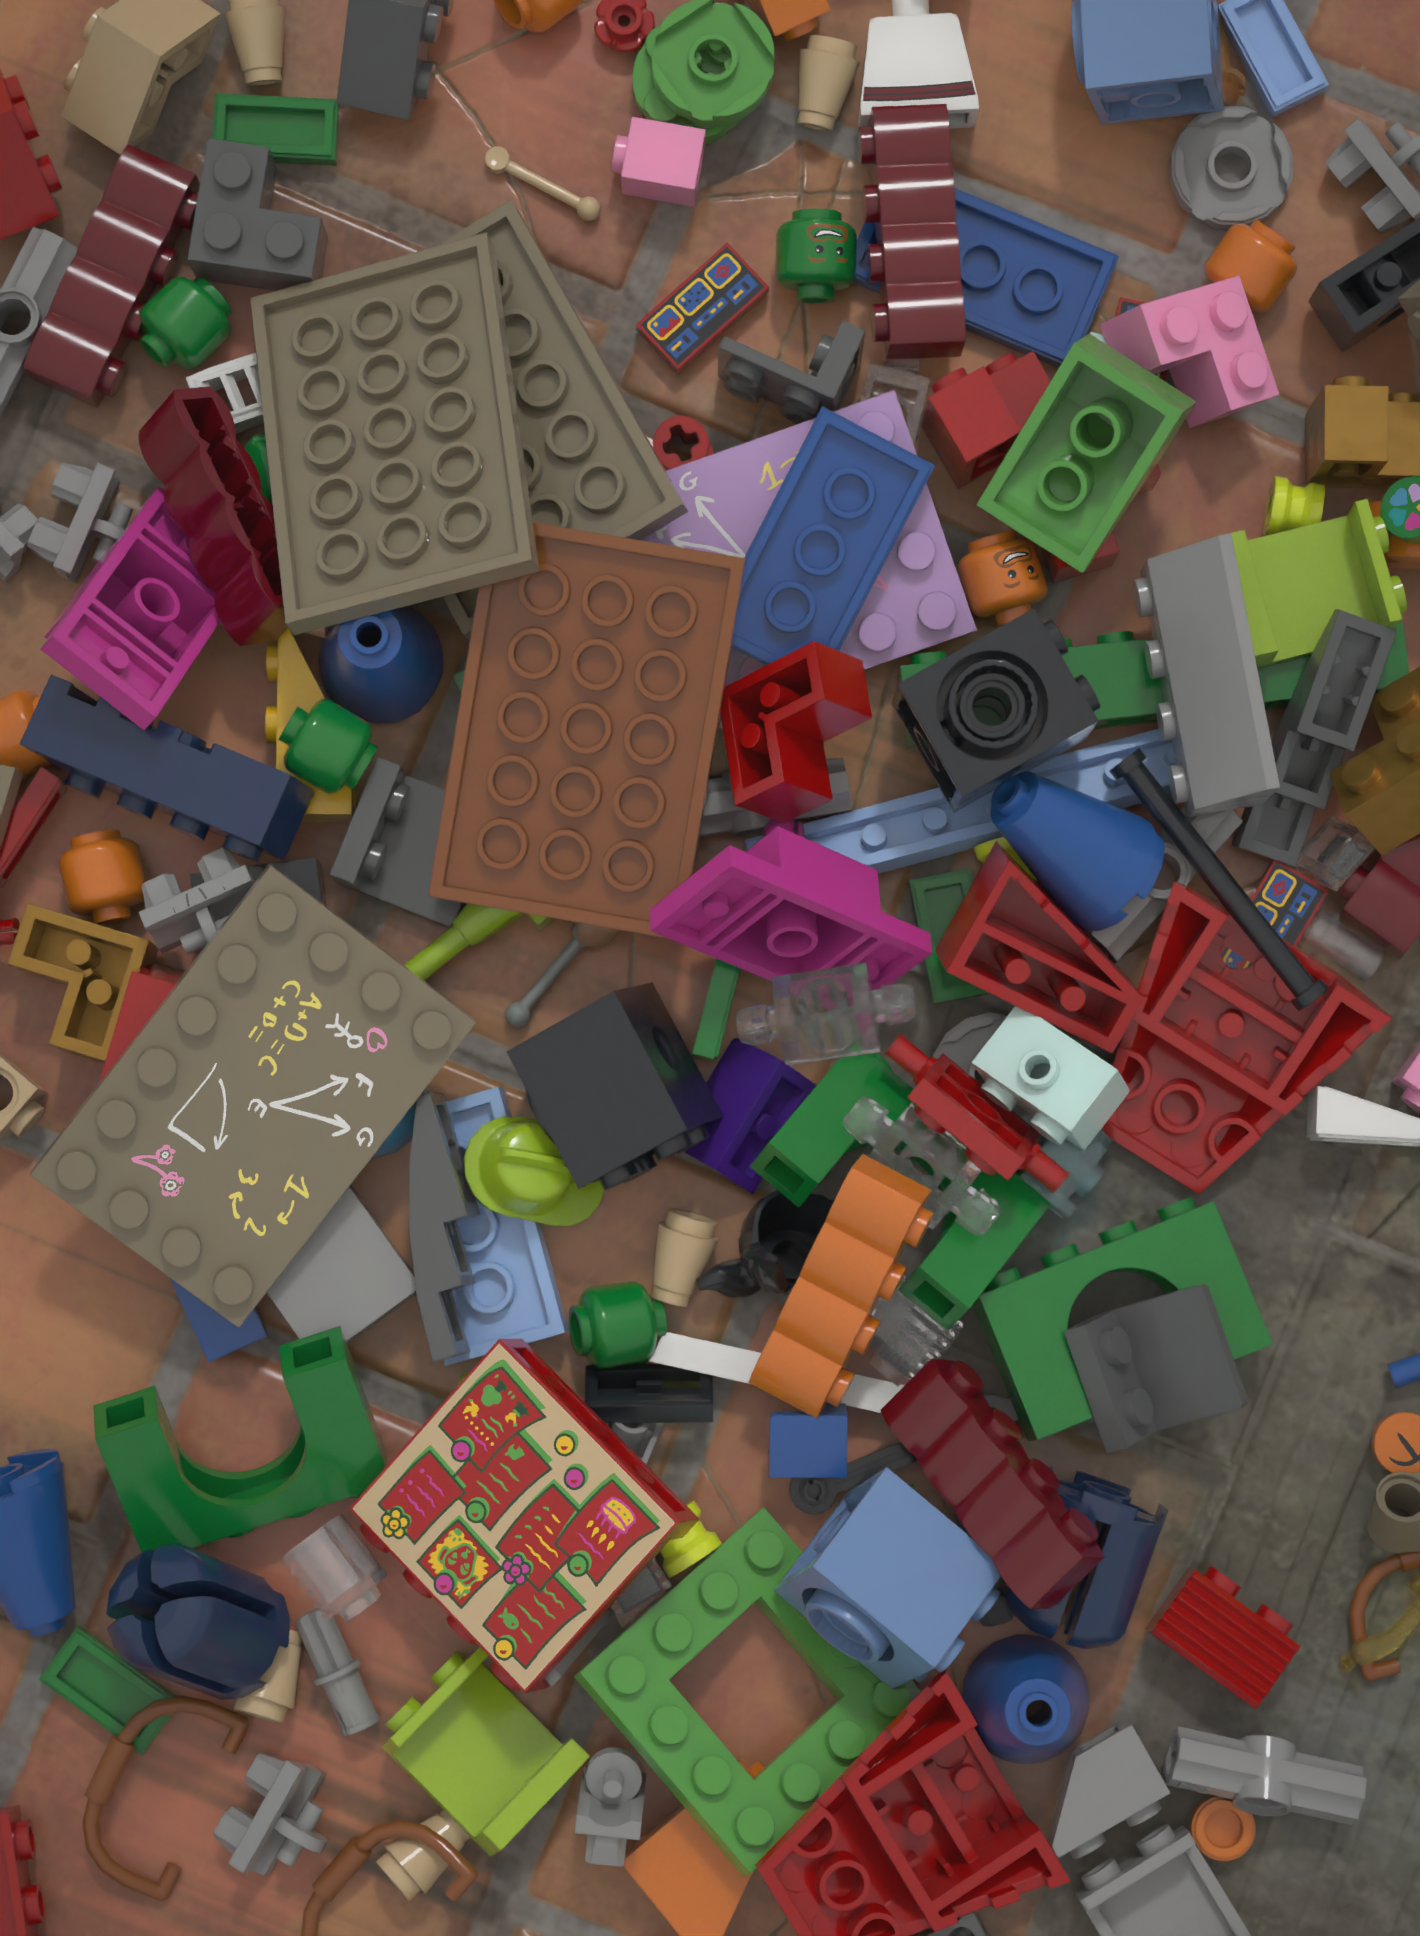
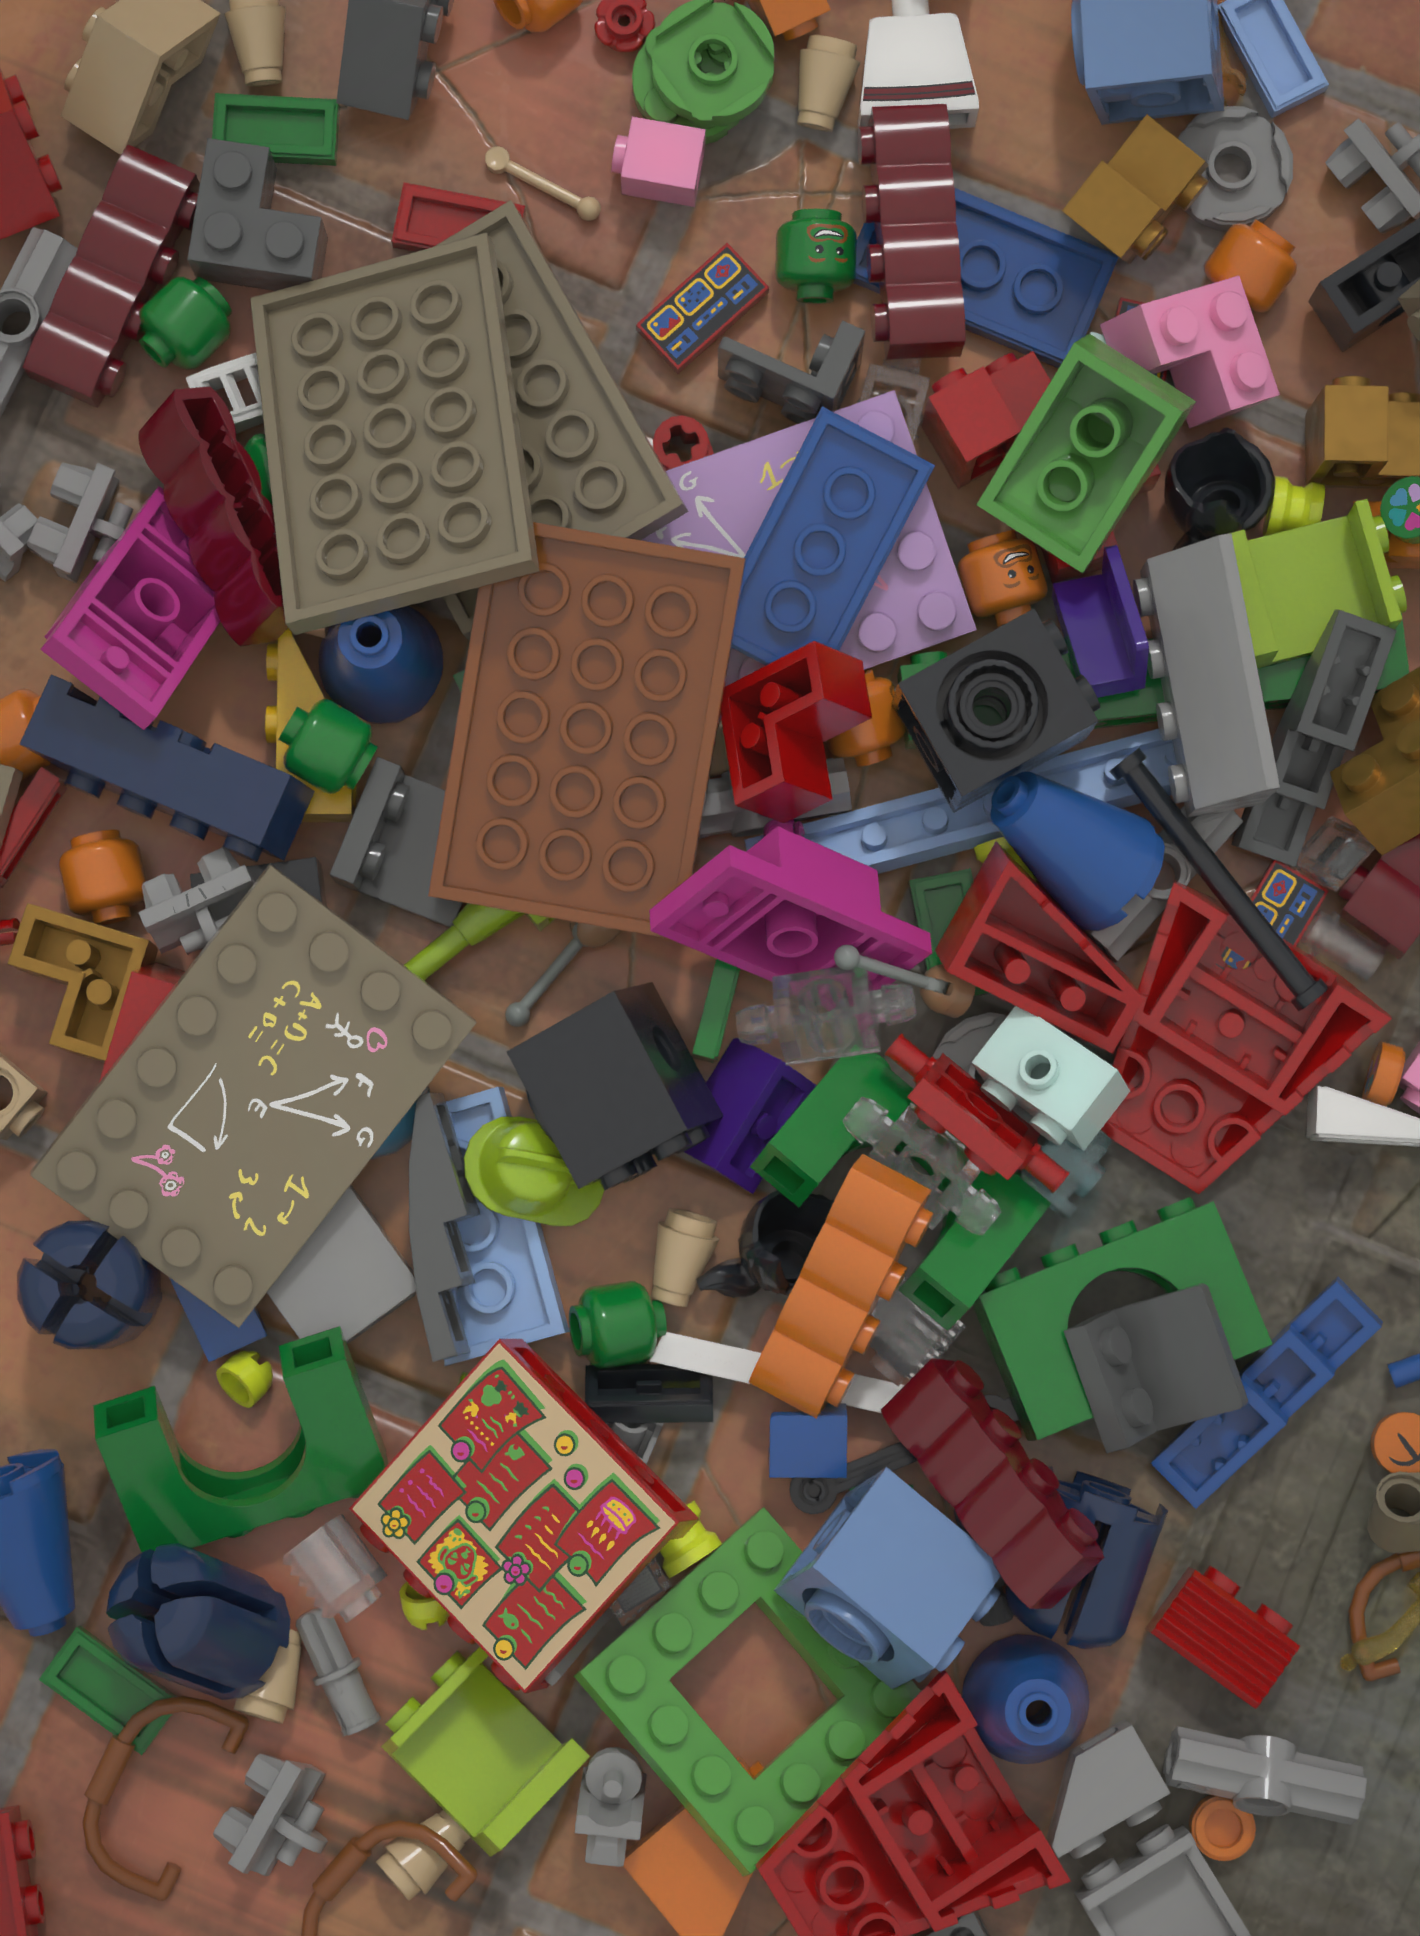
none -> dark blue cylinder [17,1221,162,1349]
none -> neon yellow hinge [216,1351,273,1408]
none -> red tile [391,182,526,252]
none -> neon yellow hinge [399,1582,449,1630]
none -> orange head [826,669,906,767]
none -> hinge [834,944,975,1018]
none -> dark purple panel [1052,545,1149,698]
none -> pearl gold brick [1062,114,1209,264]
none -> blue slope [1151,1277,1383,1509]
none -> black hair [1164,427,1275,551]
none -> orange tile [1362,1041,1405,1107]

